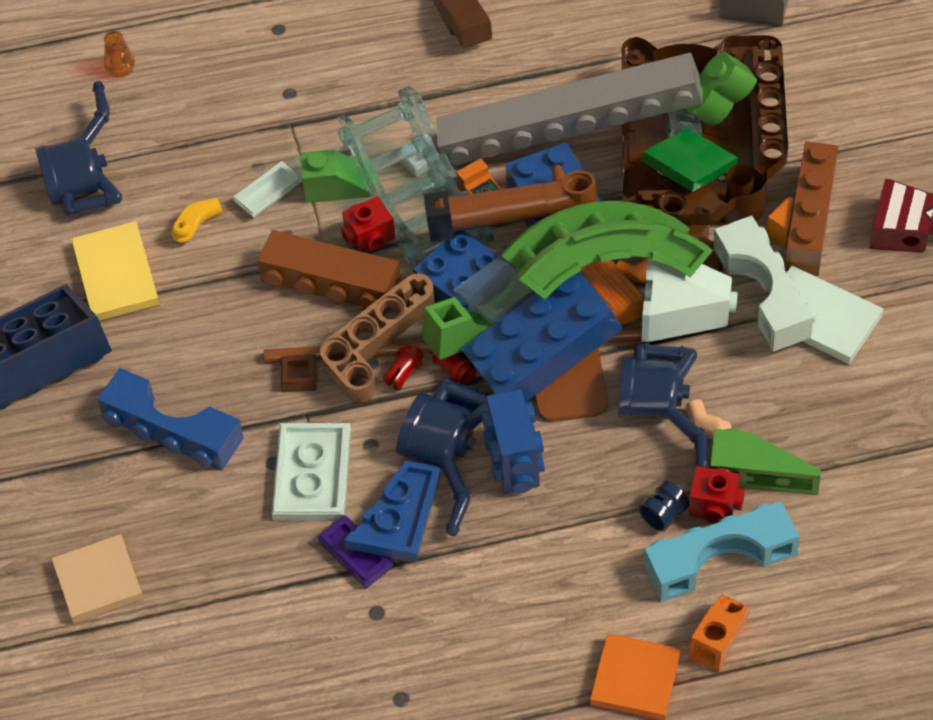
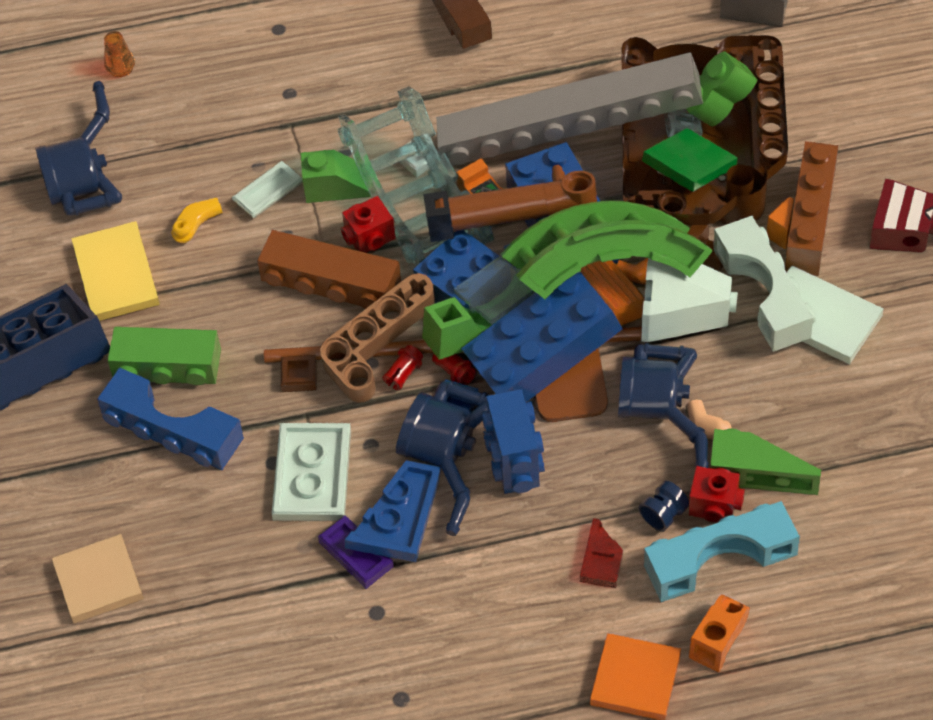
none -> bright green brick [108,327,221,385]
none -> clear red tile [580,518,623,588]

